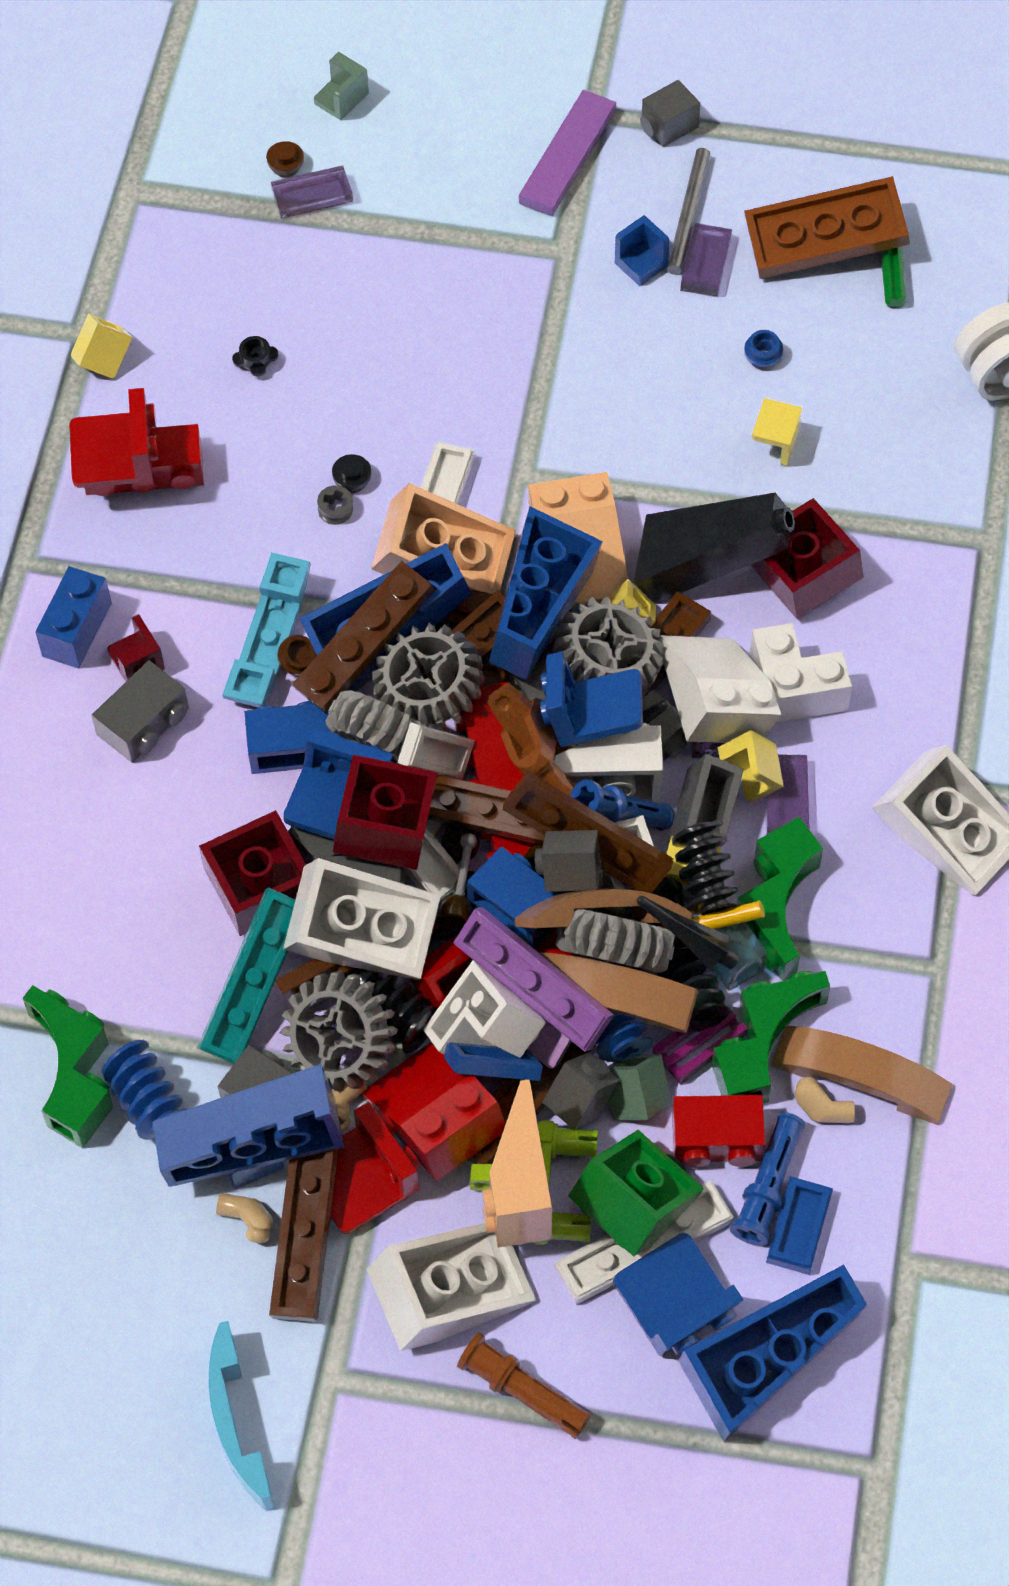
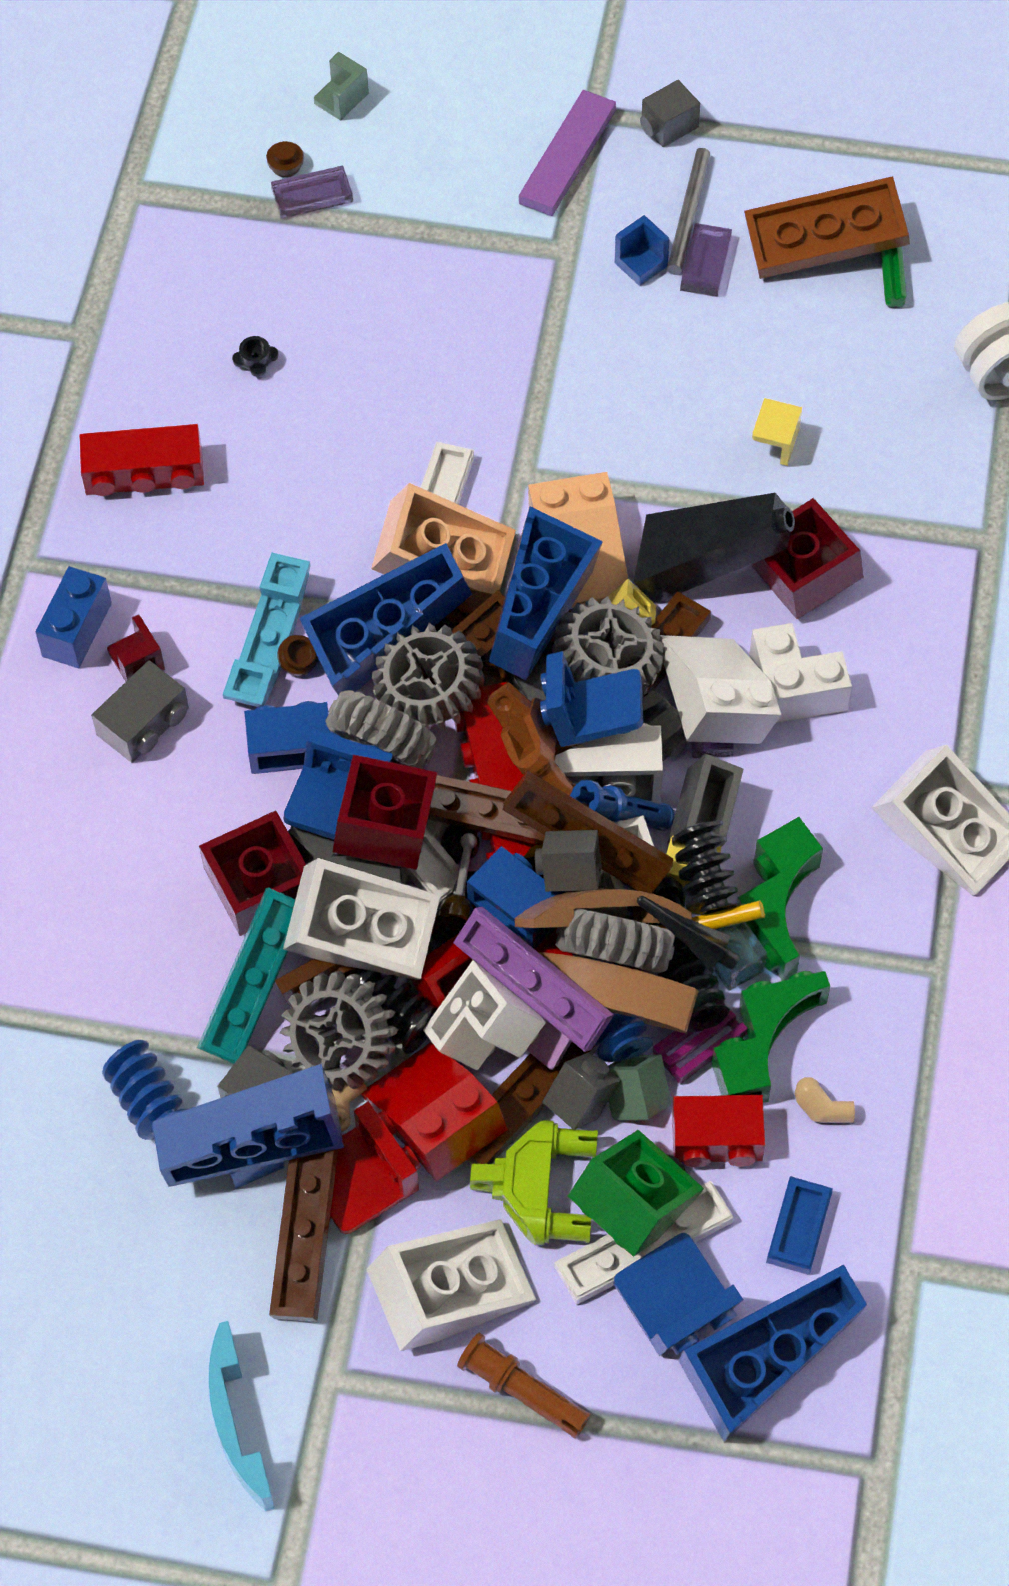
green arch [22,985,114,1149] -> none
red bracket [69,388,159,488] -> none
light yellow panel [71,313,132,378] -> none
tan arm [216,1193,274,1243] -> none
reddish brown plate [292,561,435,714] -> none
dark grey bush [317,485,353,525] -> none
black plate [332,454,372,493] -> none
white tile [397,722,474,780] -> none
blue tile [444,1042,543,1081] -> none
light nougat slope [482,1079,552,1248] -> none
light yellow panel [718,730,784,803] -> none
blue pin [729,1112,805,1246] -> none
blue plate [744,330,783,367] -> none
clear purple tile [765,754,810,835] -> none
medium nougat slope [771,1025,952,1125] -> none

